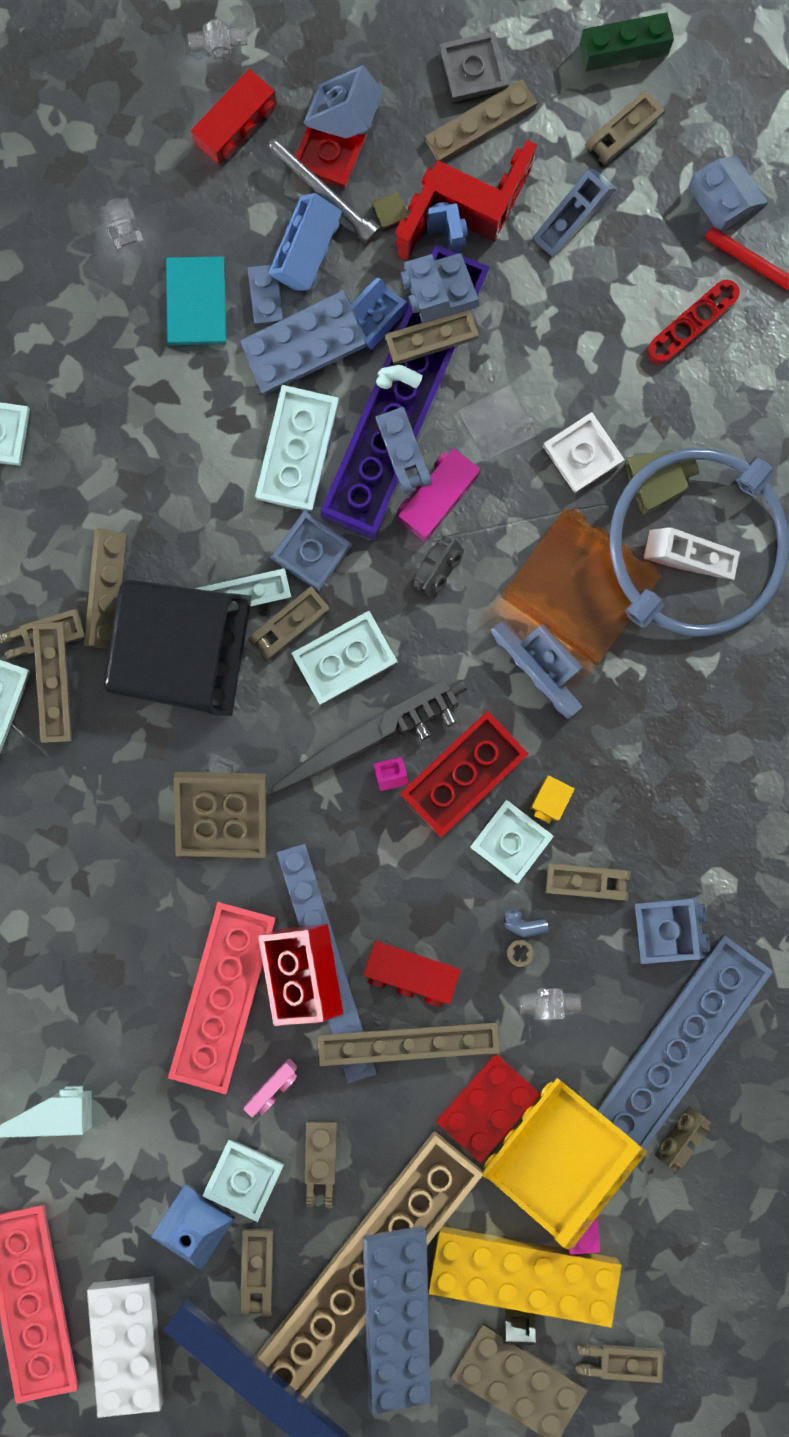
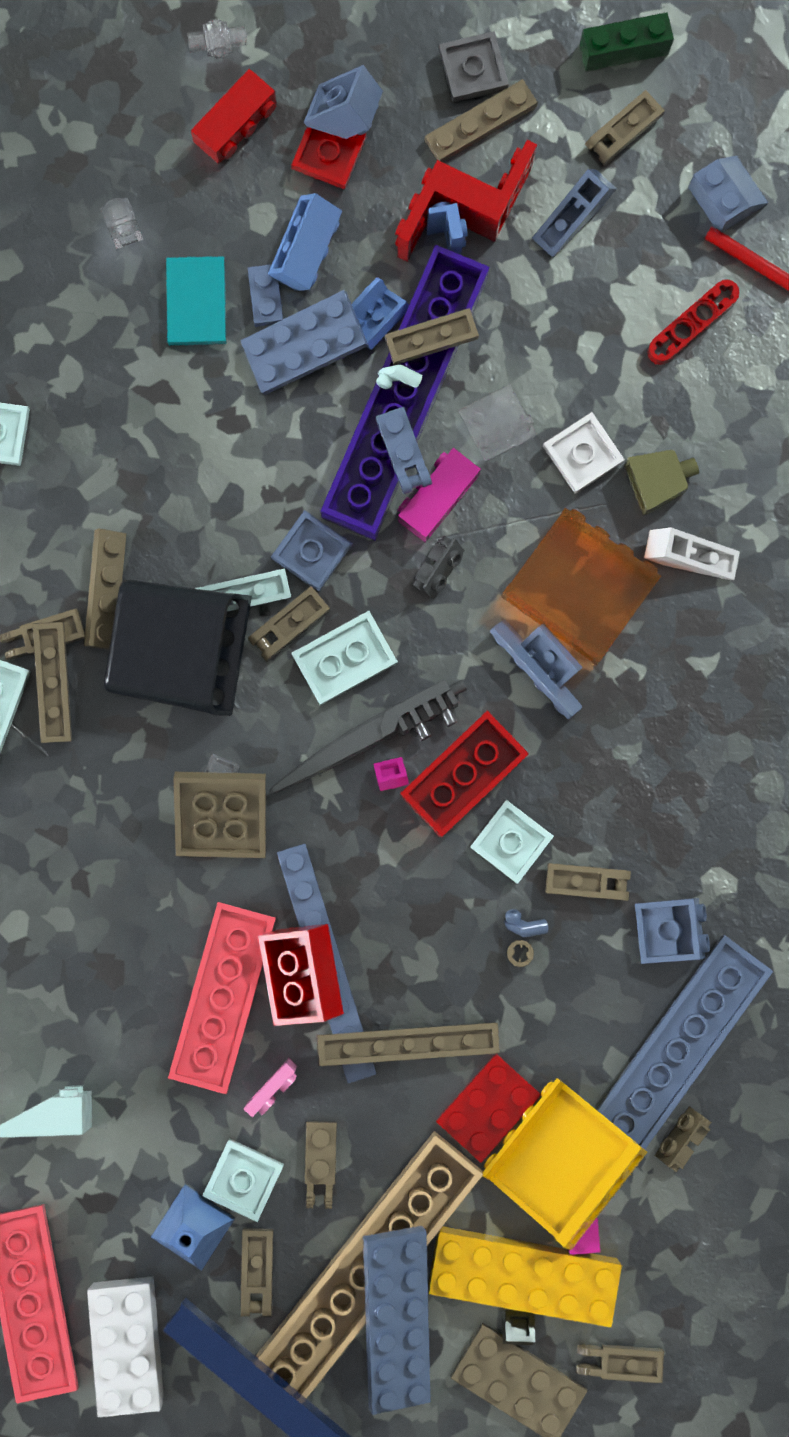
light aqua plate [255,385,339,512] -> none
flat silver piece [268,139,381,245] -> none
red brick [363,940,461,1008] -> none
olive tile [372,191,409,231] -> none
sand blue plate [400,253,479,323] -> none
clear axle [519,988,582,1020] -> none
yellow brick [530,775,575,824] -> none
sand blue piece [610,448,789,637] -> none

